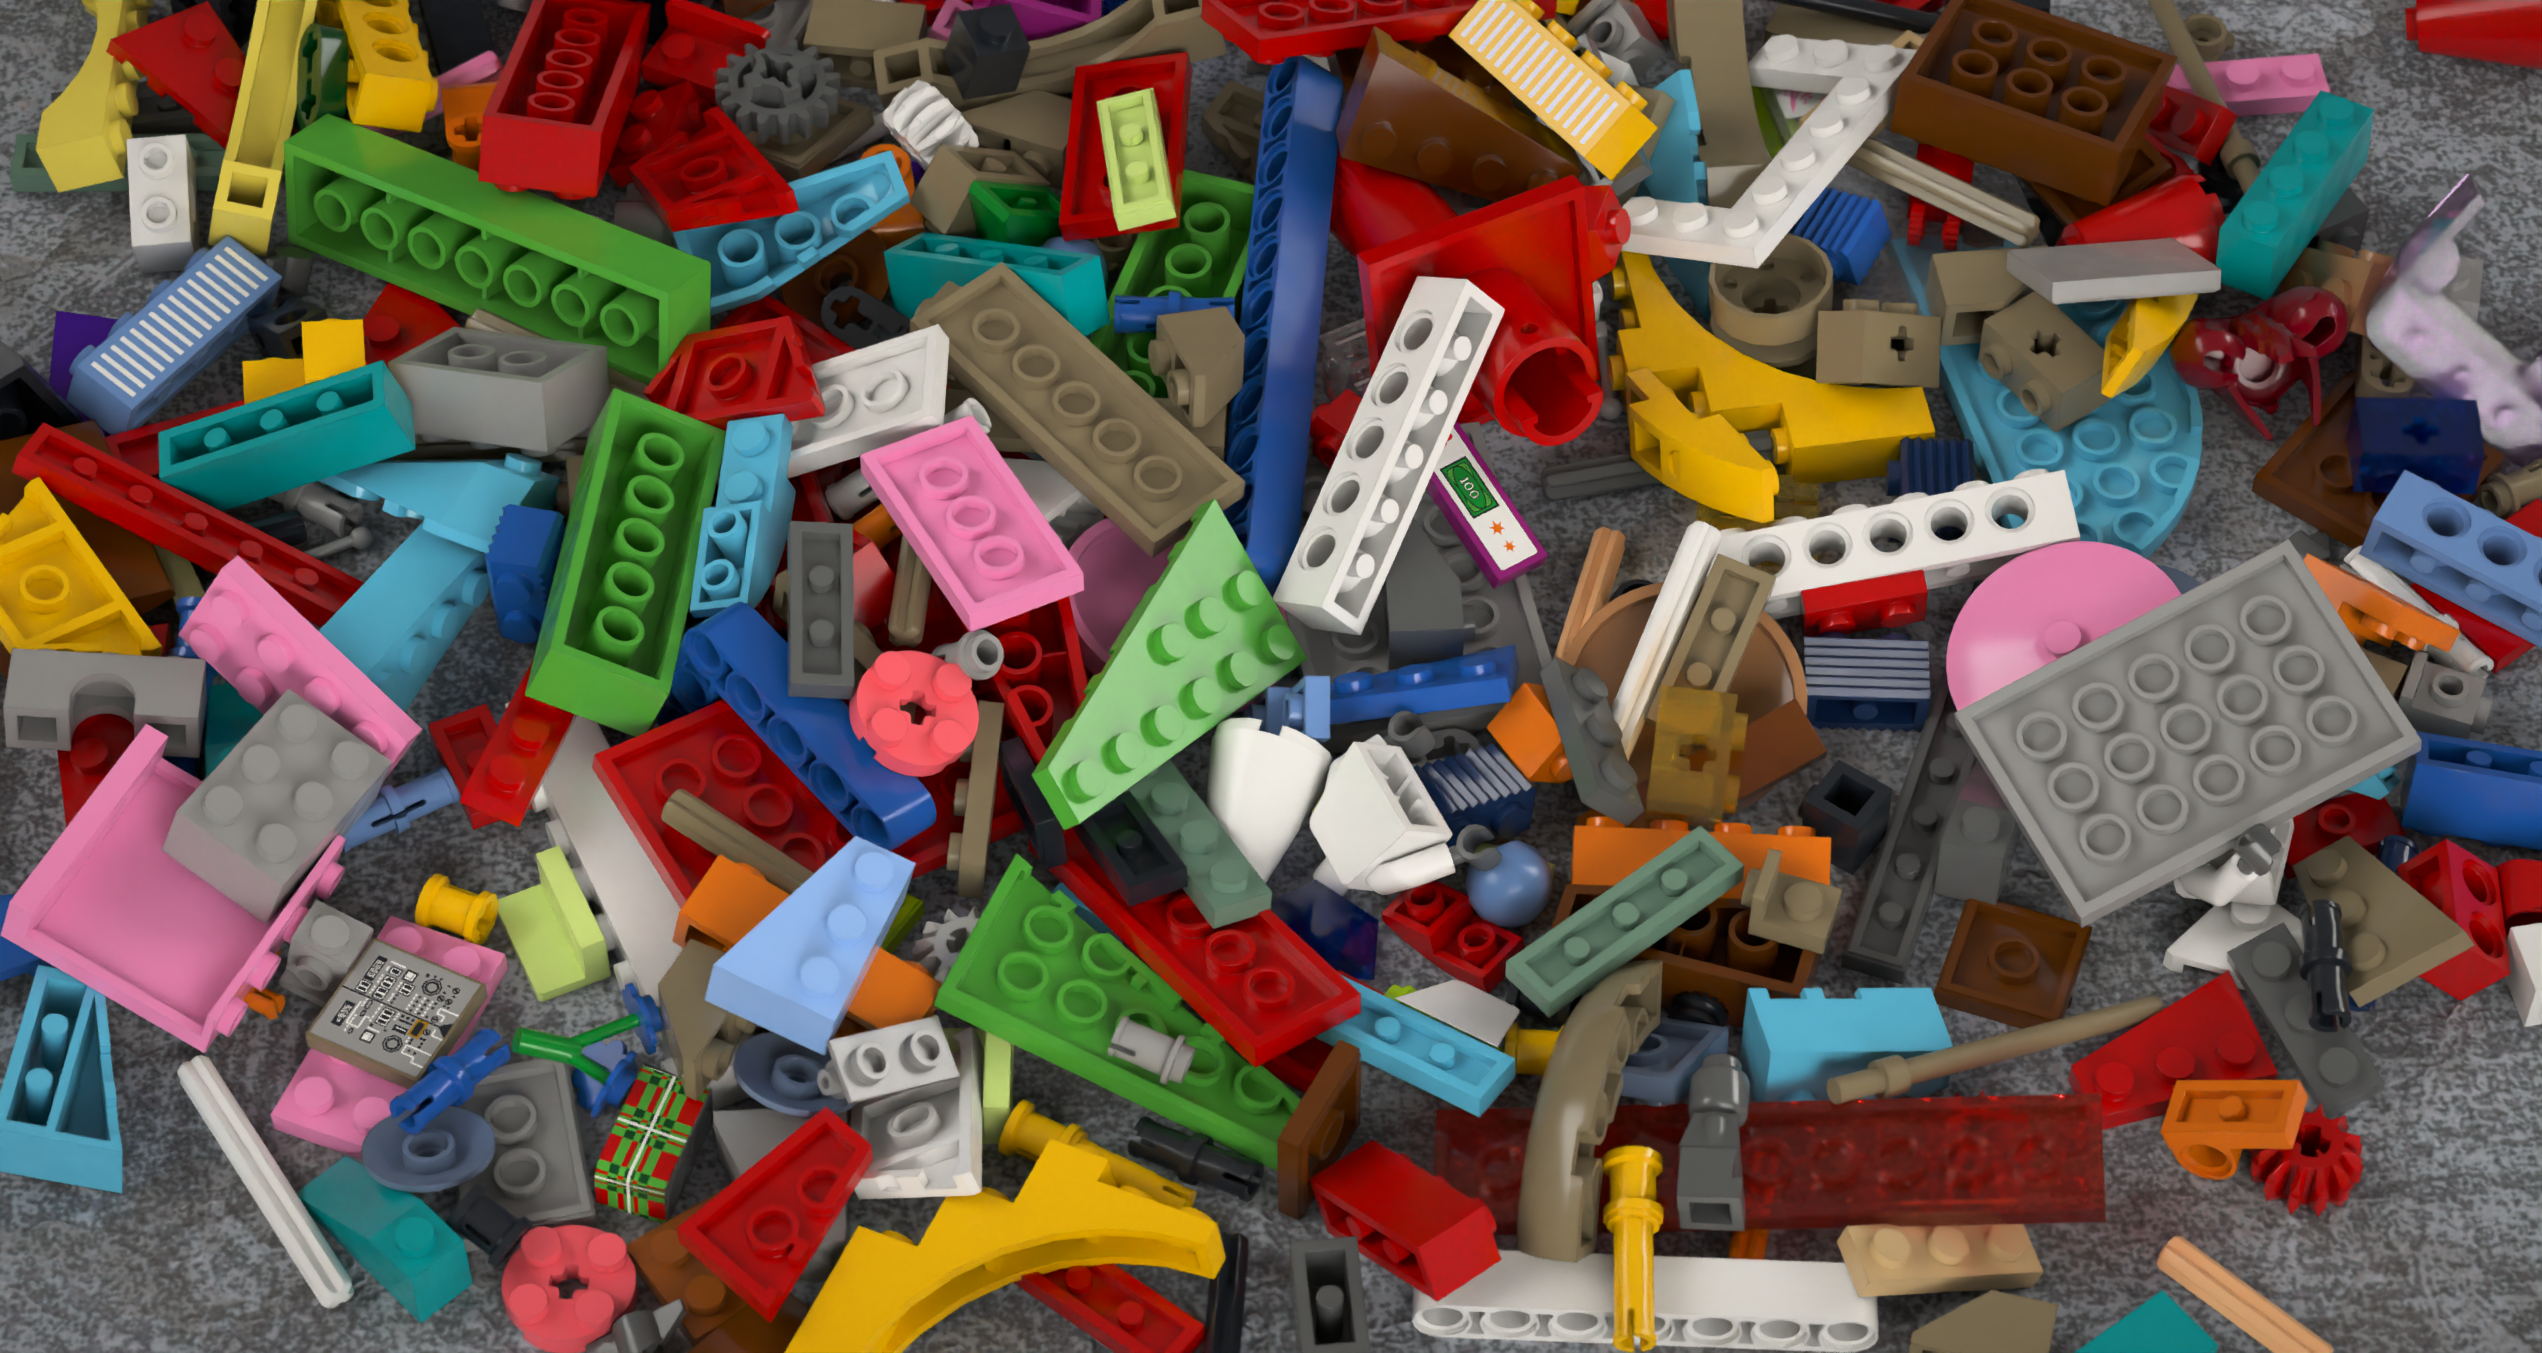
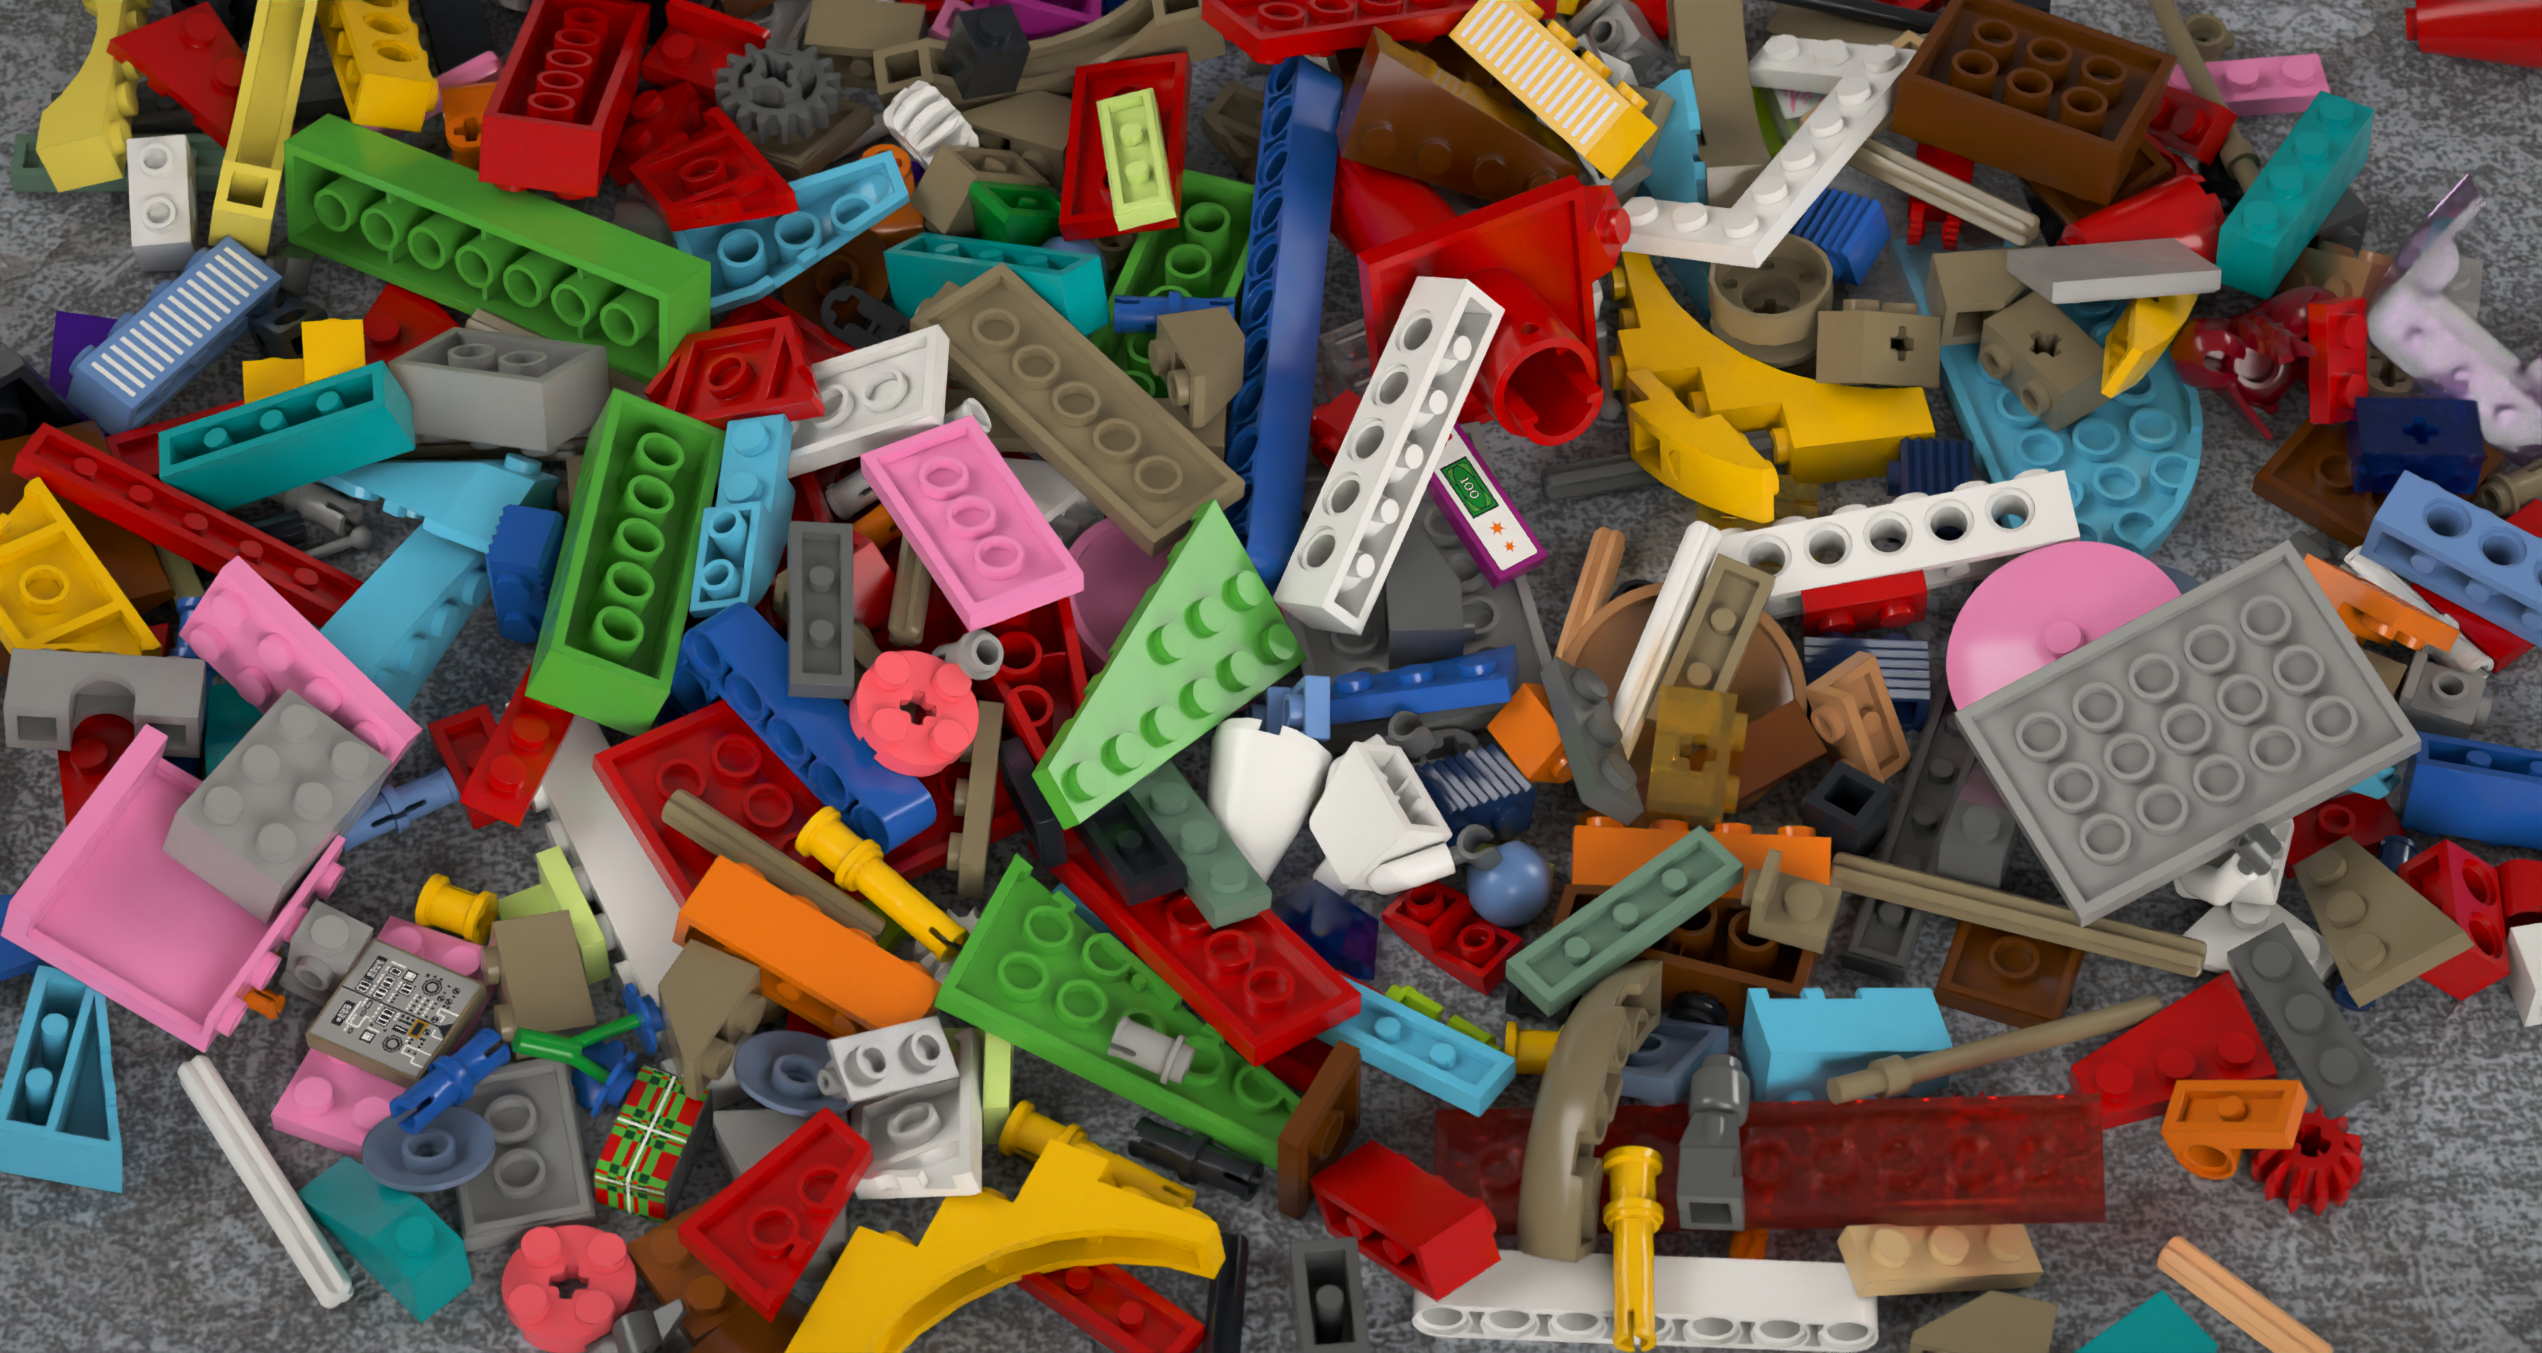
dark green beam [296,23,348,129] -> none
black bush [445,1181,532,1269] -> none
light blue wedge [704,836,916,1056] -> none
white sticker [1395,980,1520,1047] -> none
black pin [2298,899,2352,1032] -> none
none -> dark tan brick [480,909,597,1062]
none -> yellow pin [795,806,970,964]
none -> medium nougat bracket [1804,651,1912,784]
none -> dark tan axle [1830,852,2207,978]
none -> red plate [2308,296,2369,424]

